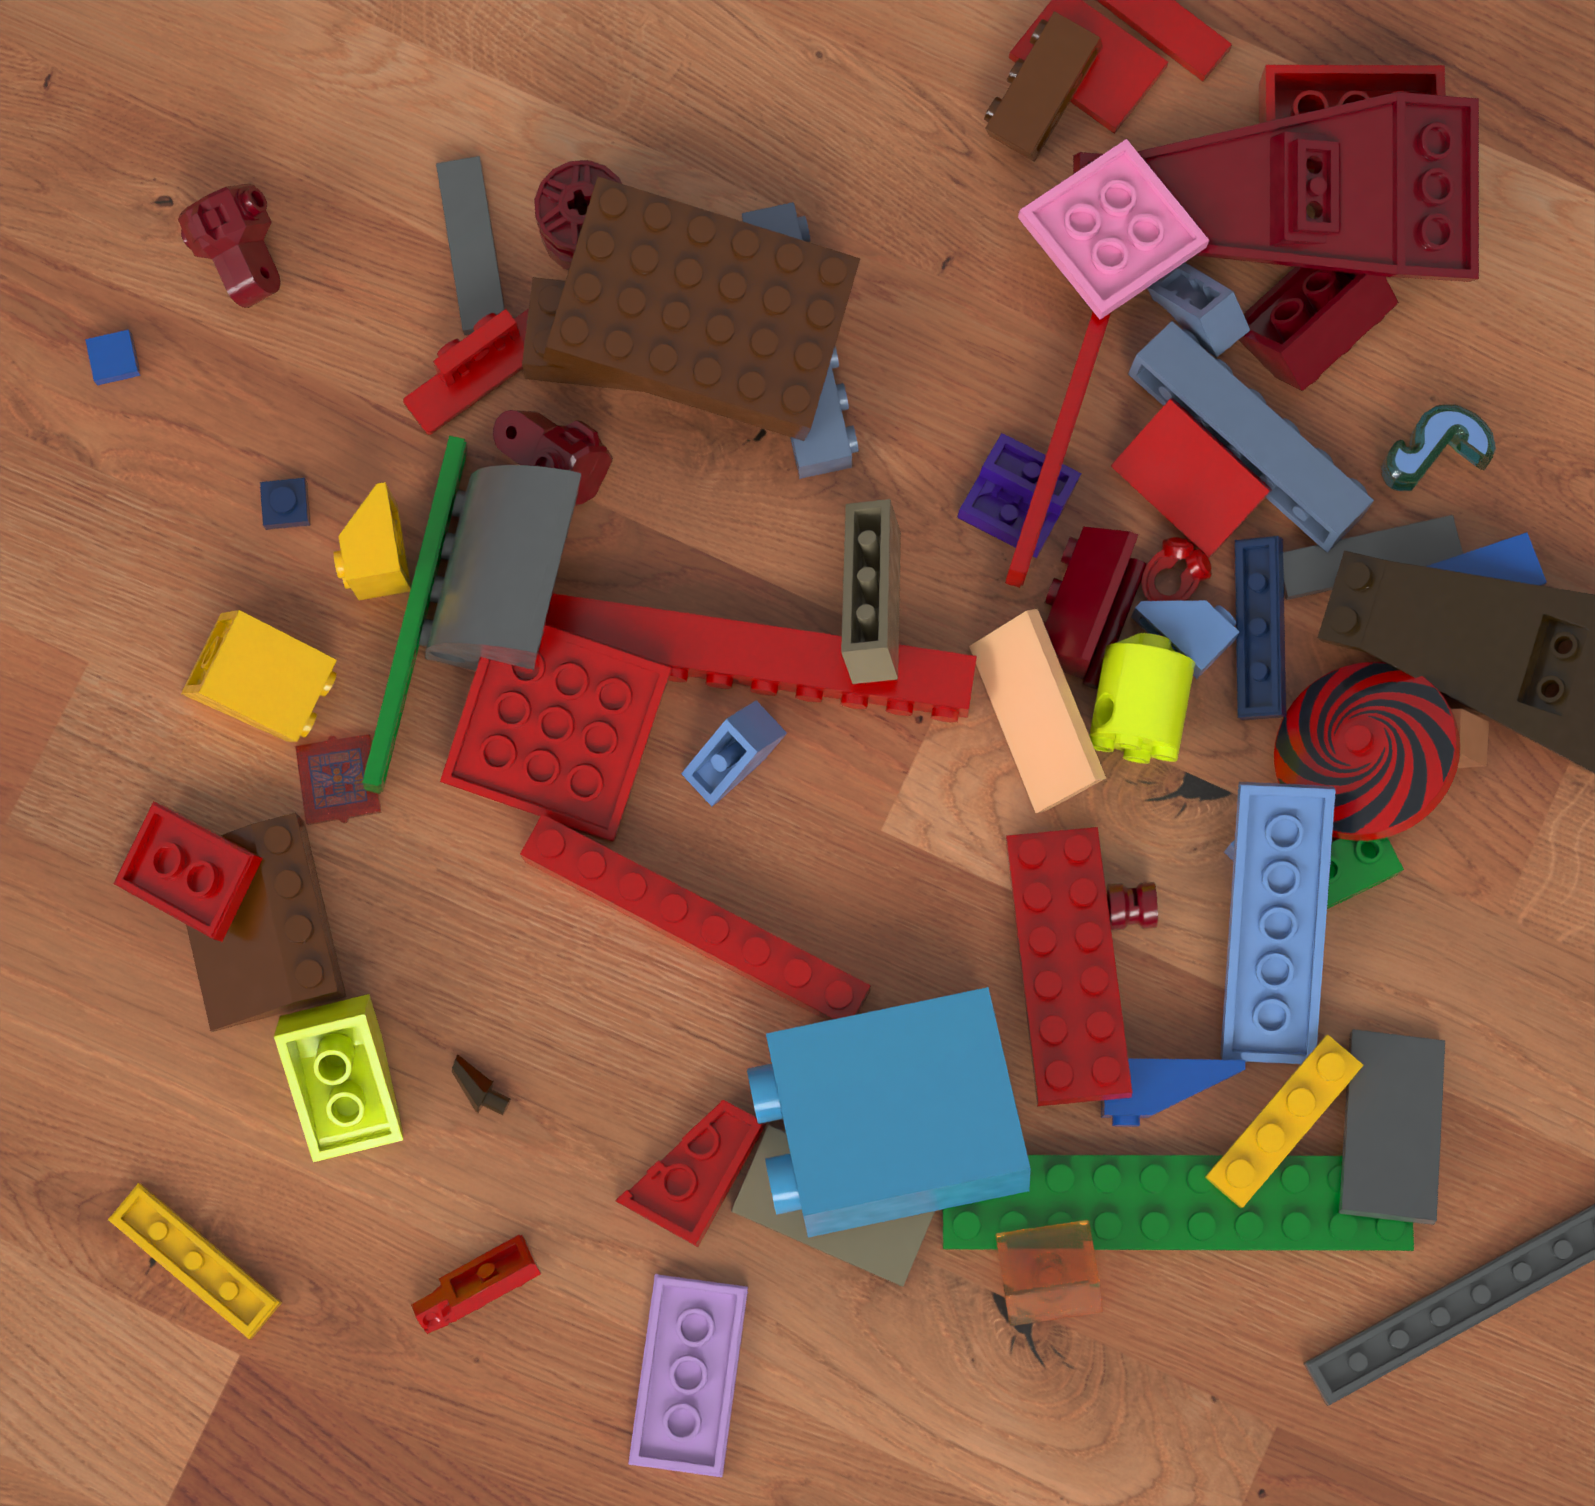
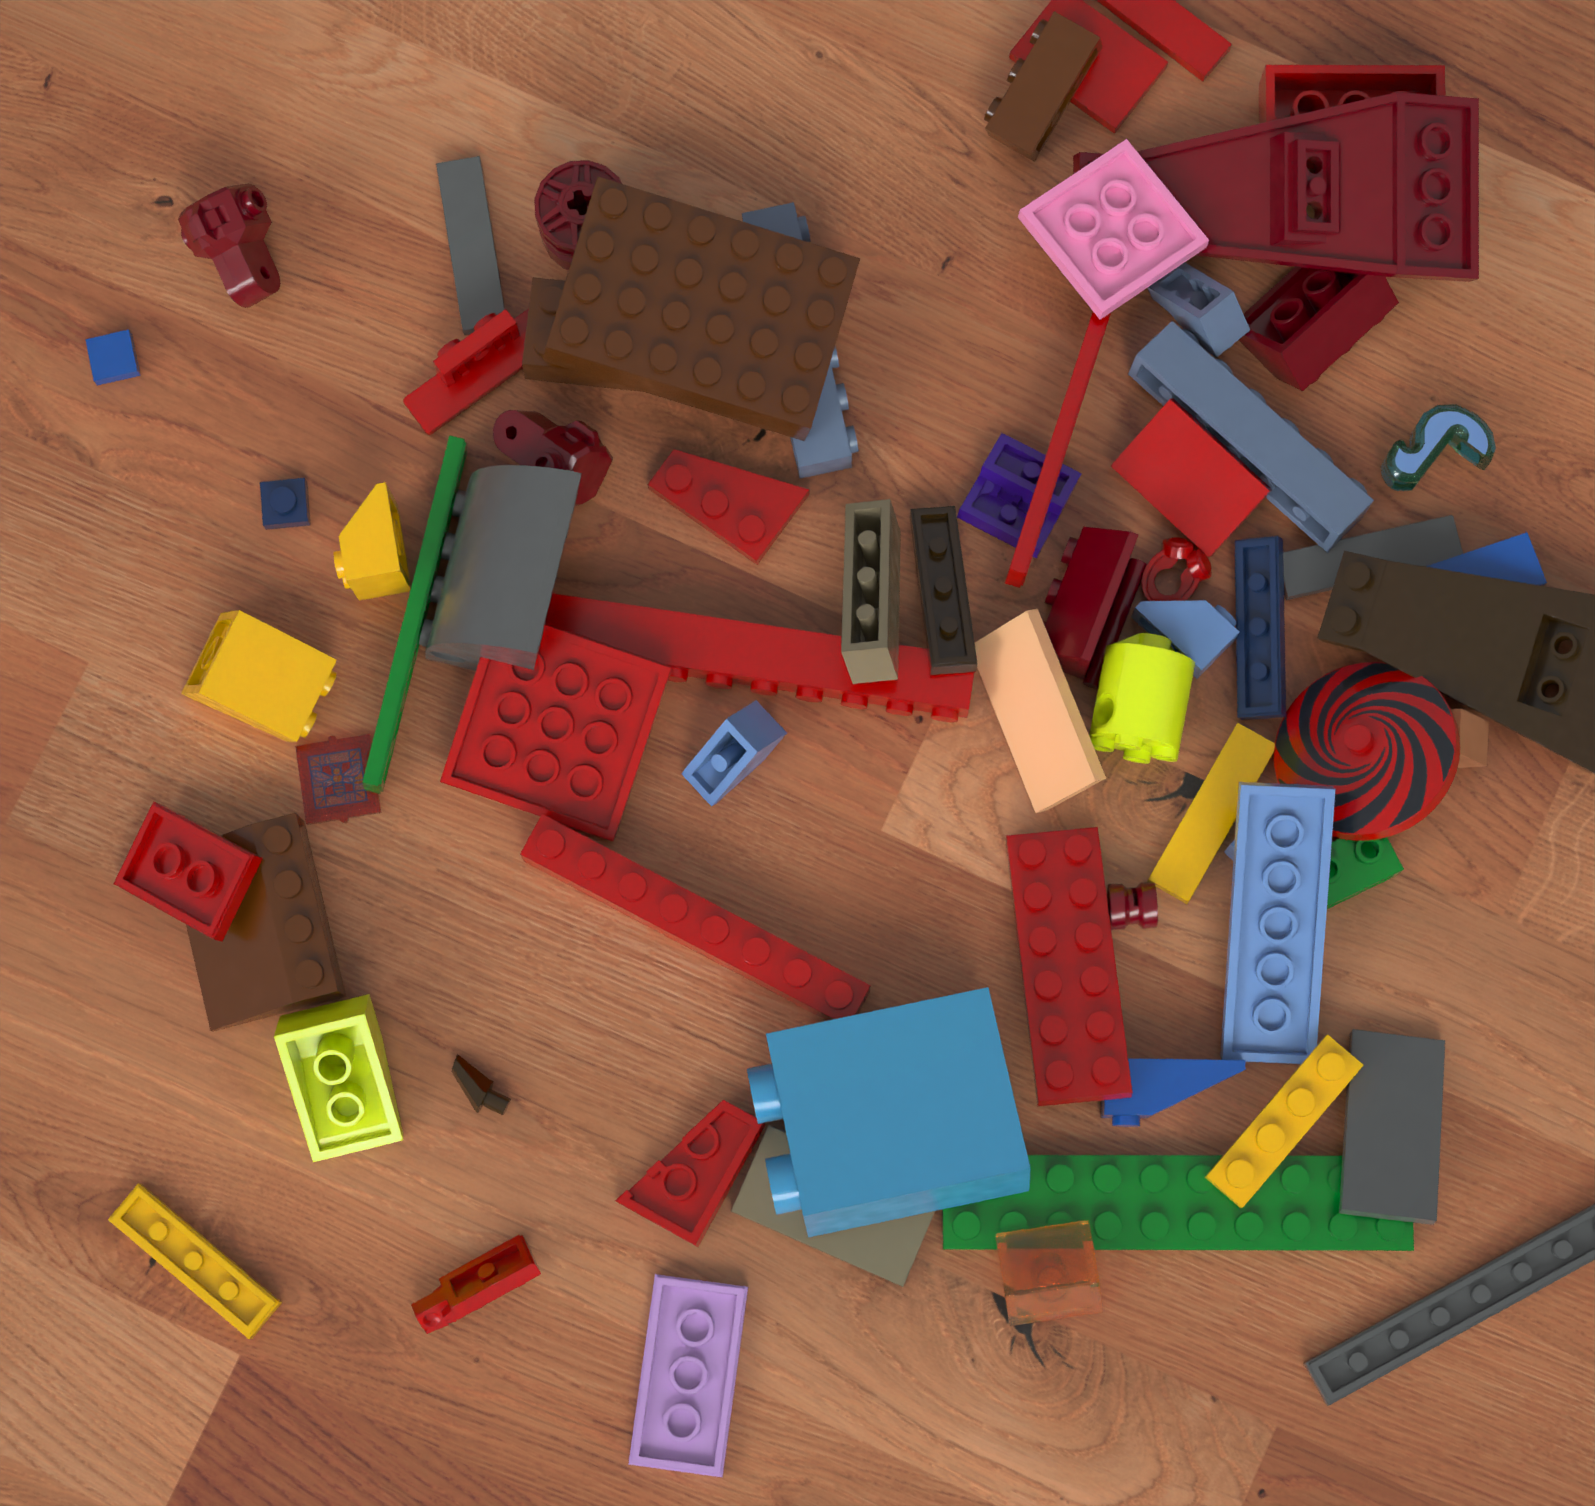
none -> red wing [647,449,810,565]
none -> dark brown tile [910,506,977,675]
none -> yellow tile [1147,723,1275,904]

